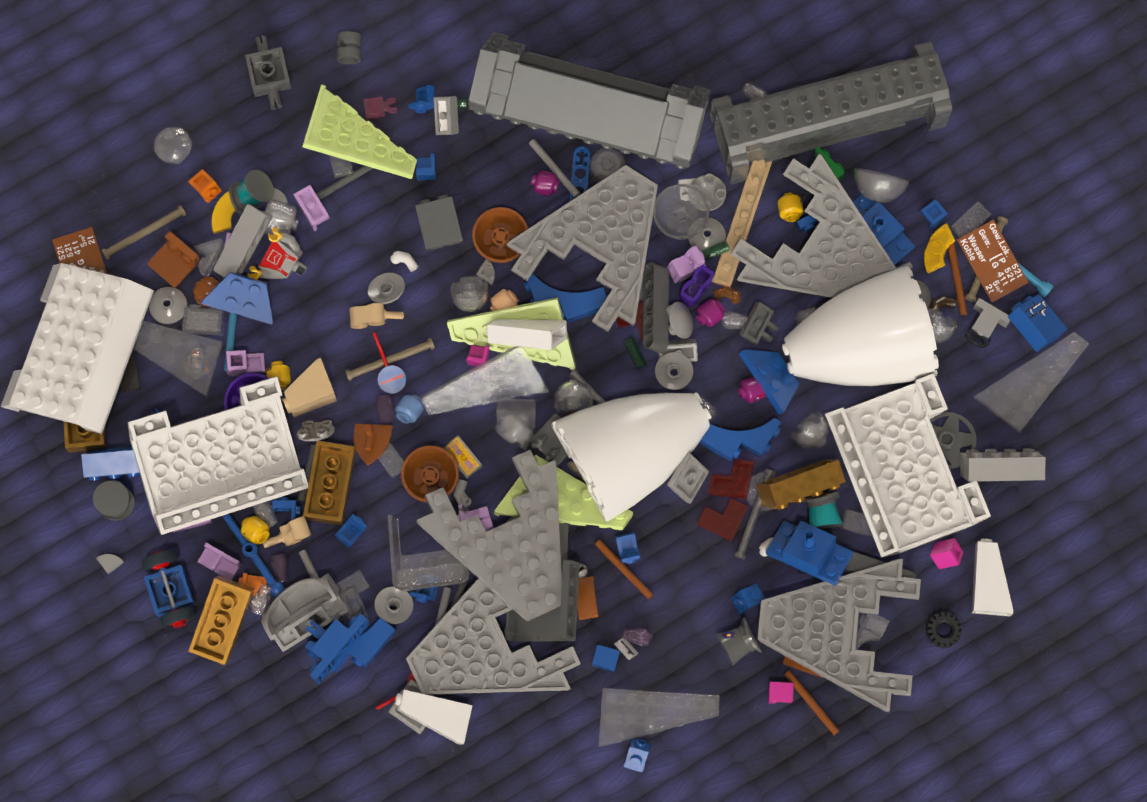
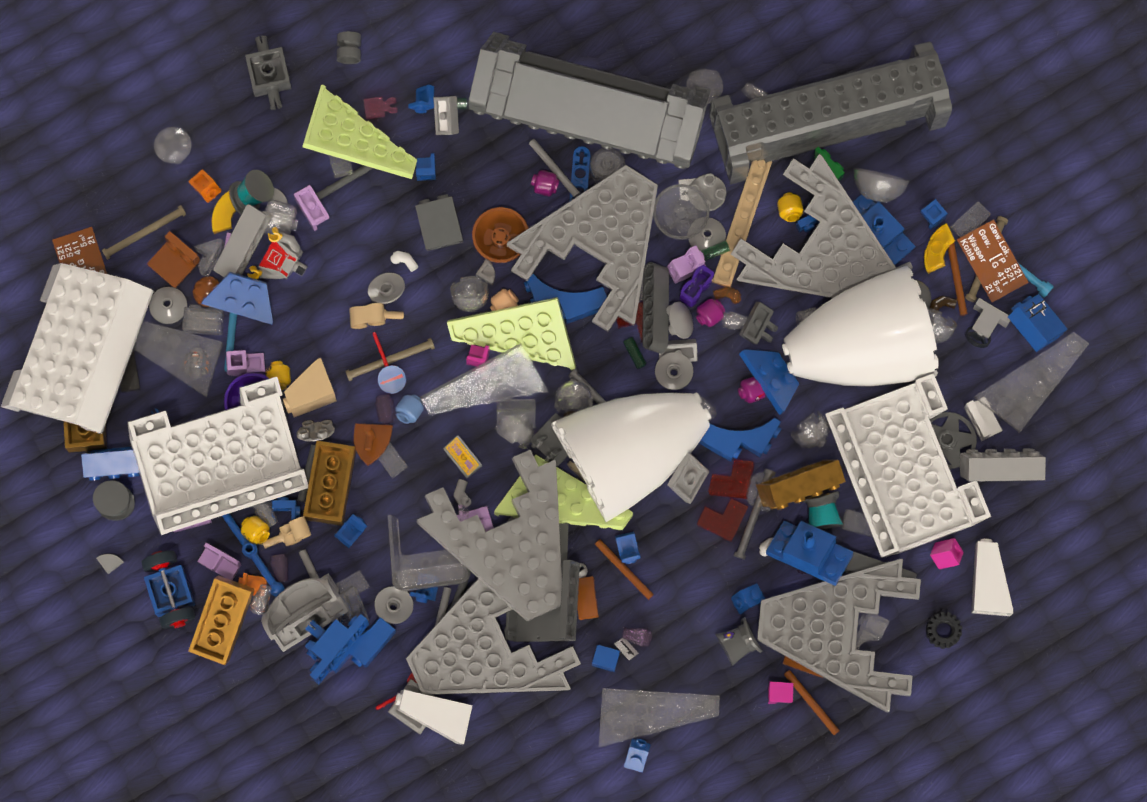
dark orange piece [401,446,459,503] -> none
white slope [486,319,567,350] -> none
none -> clear dish [686,69,723,104]
none -> white panel [964,397,1002,441]

